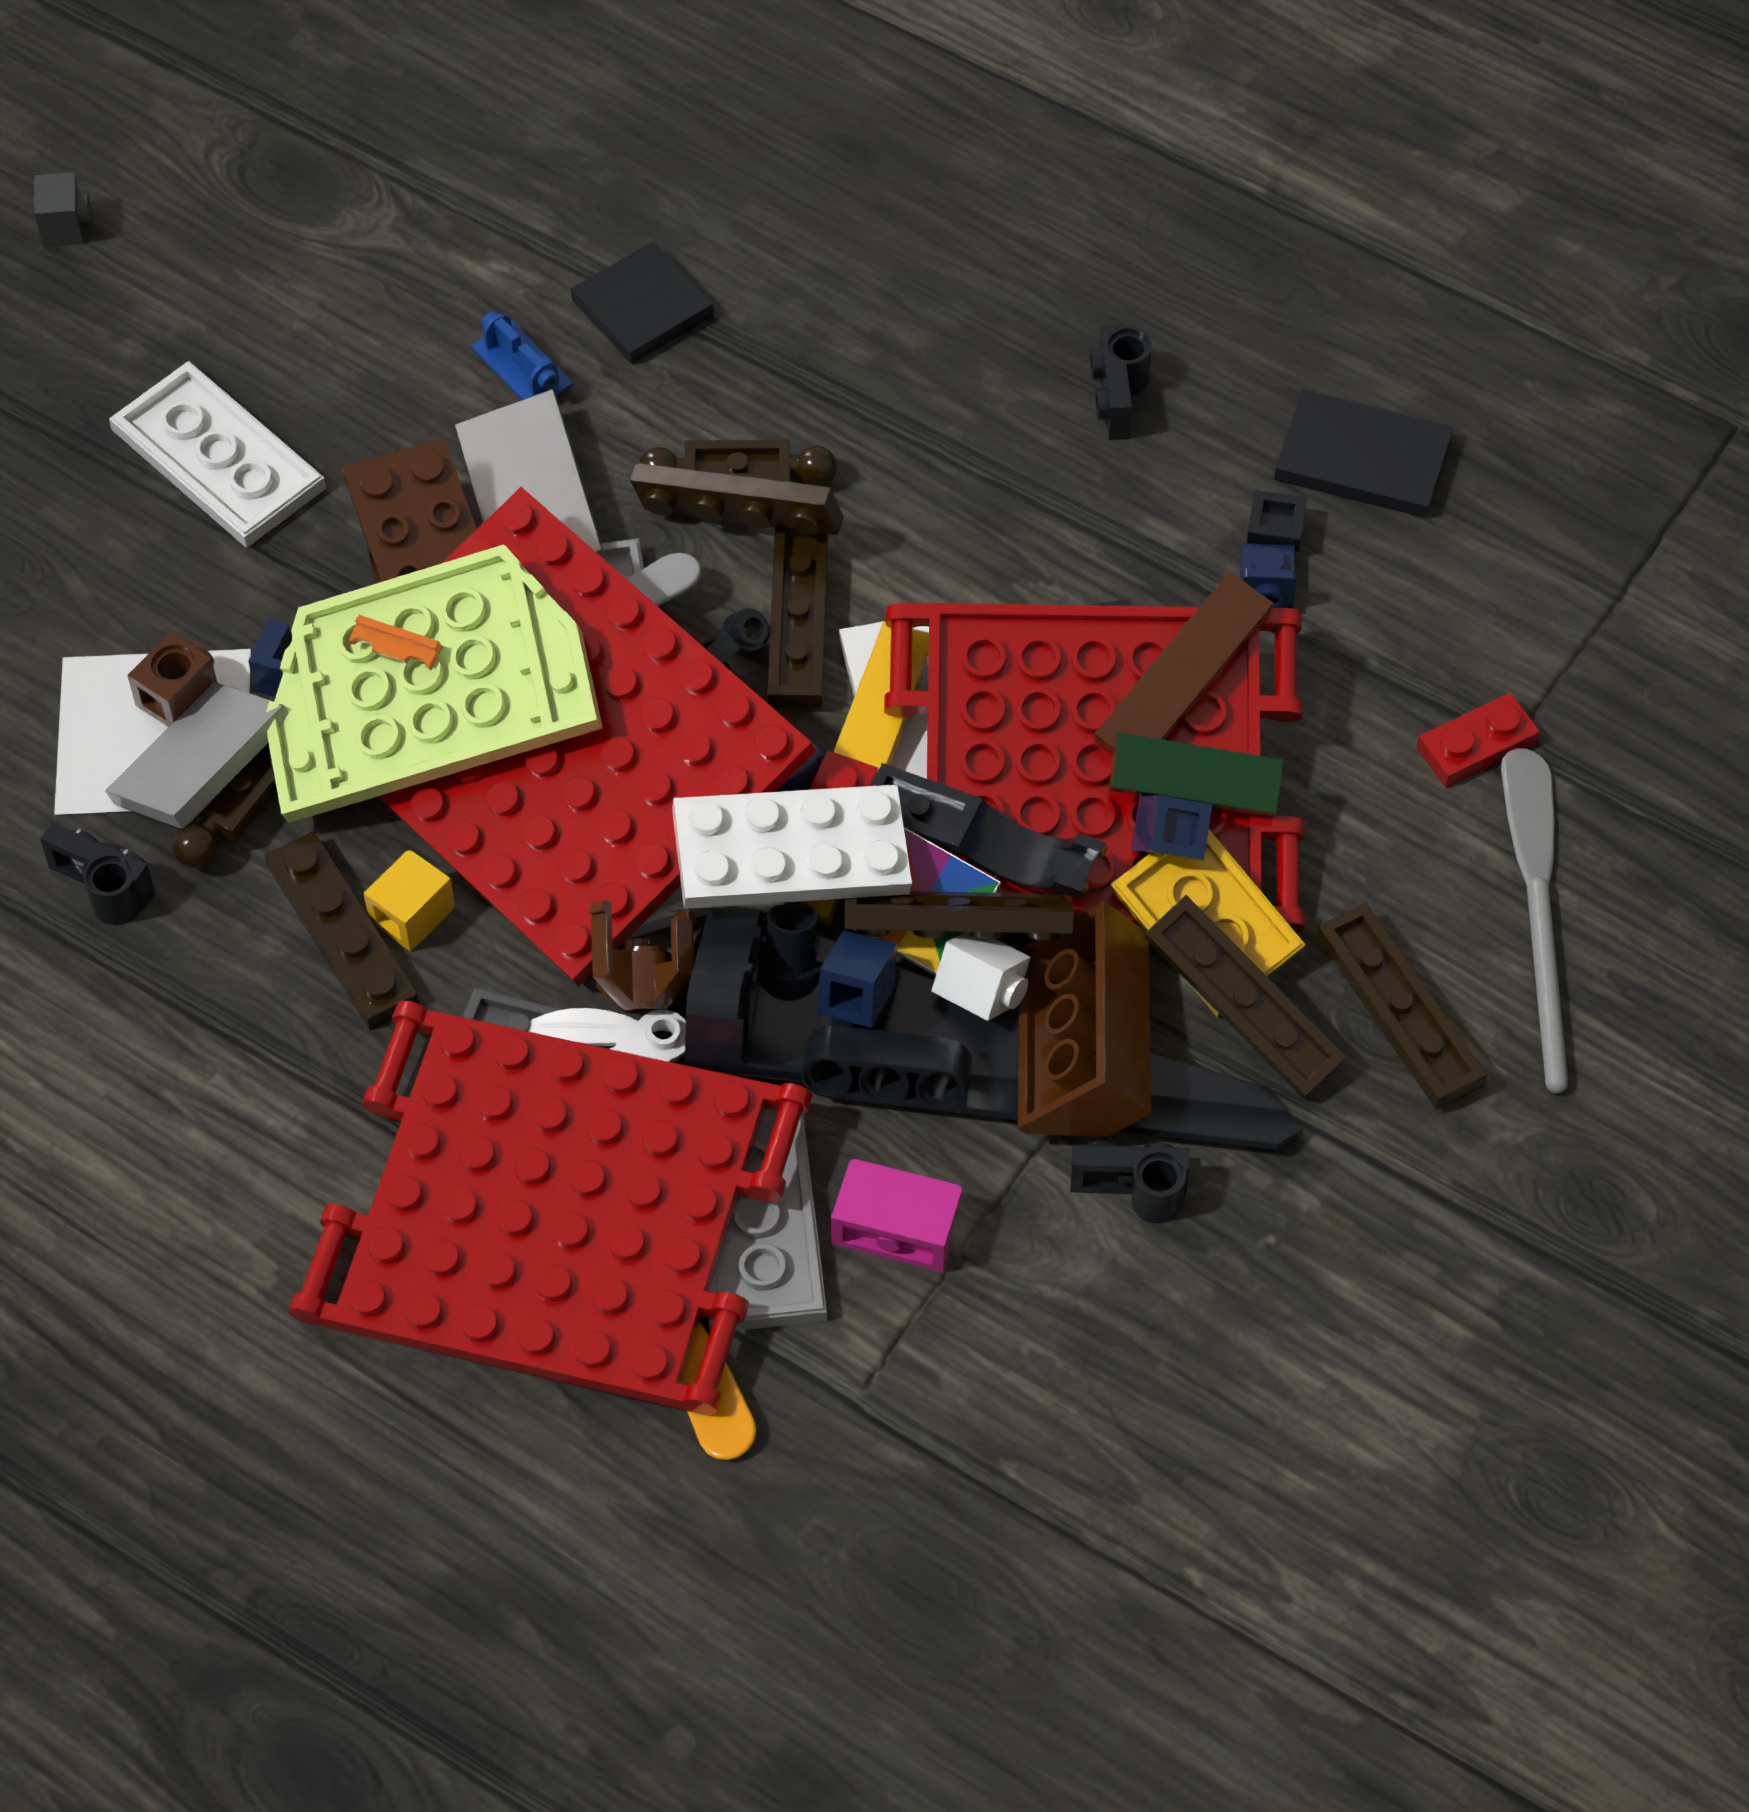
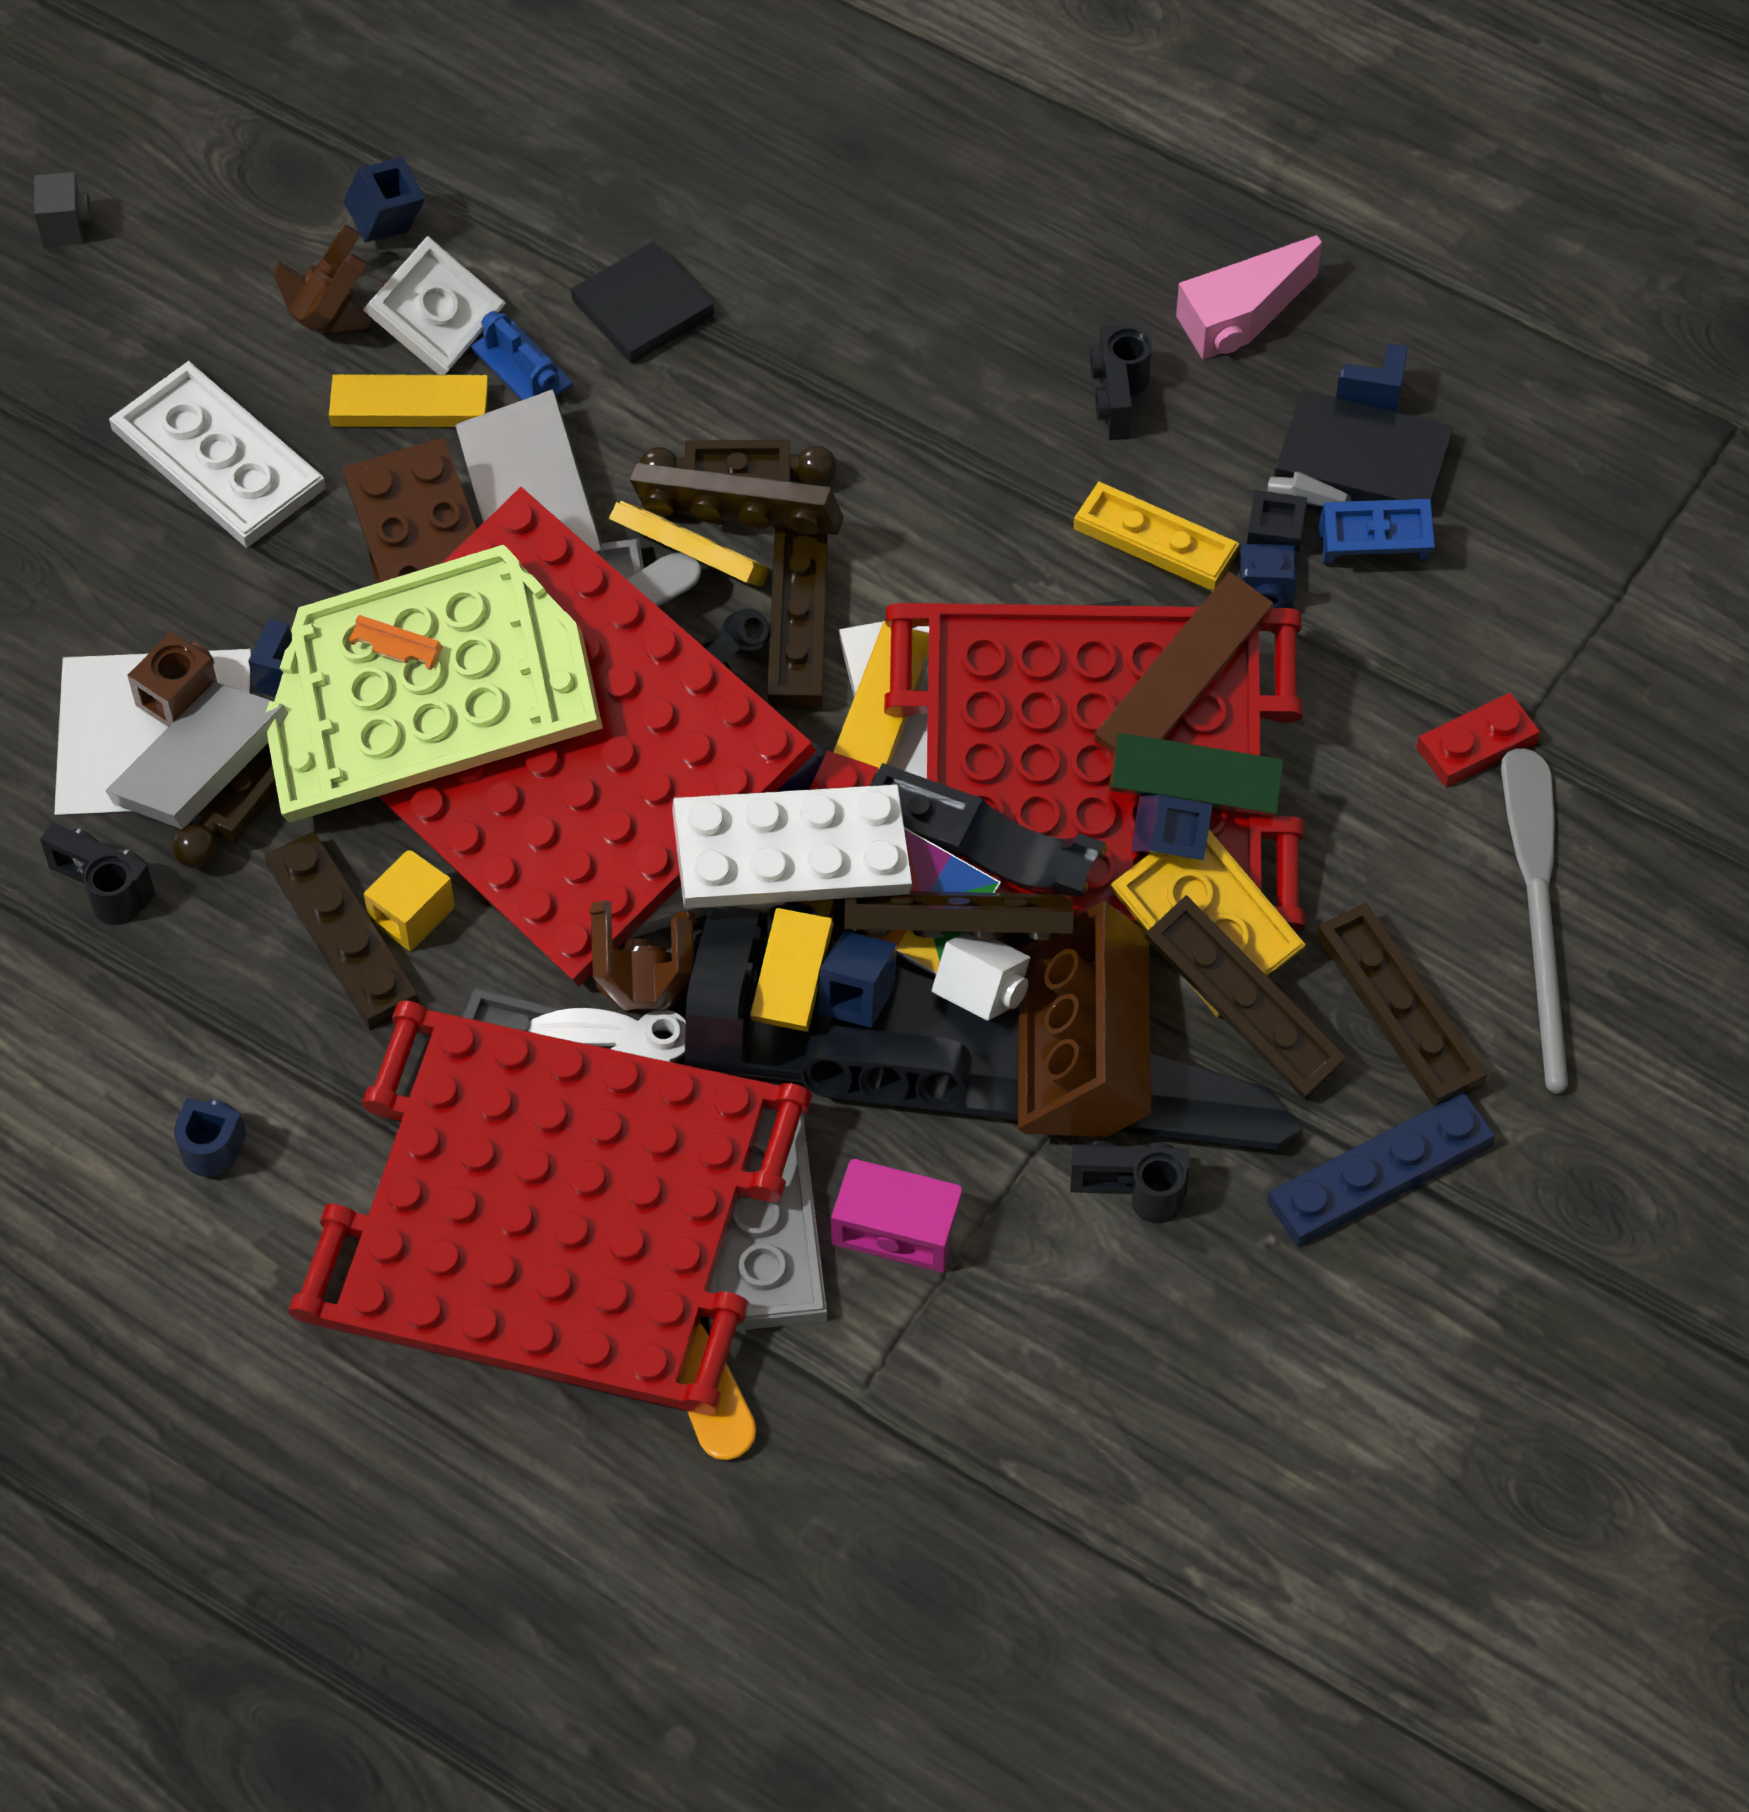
none -> dark blue plate [174,1098,247,1177]
none -> reddish brown piece [273,225,388,333]
none -> yellow tile [329,375,489,427]
none -> dark blue brick [343,157,425,243]
none -> white tile [363,236,506,375]
none -> yellow tile [609,501,770,587]
none -> yellow tile [750,908,834,1032]
none -> yellow tile [1073,481,1240,591]
none -> bright pink slope [1176,235,1322,360]
none -> dark blue plate [1267,1092,1495,1247]
none -> light grey bar [1268,472,1352,508]
none -> blue hinge [1318,499,1435,563]
none -> dark blue panel [1336,343,1408,412]

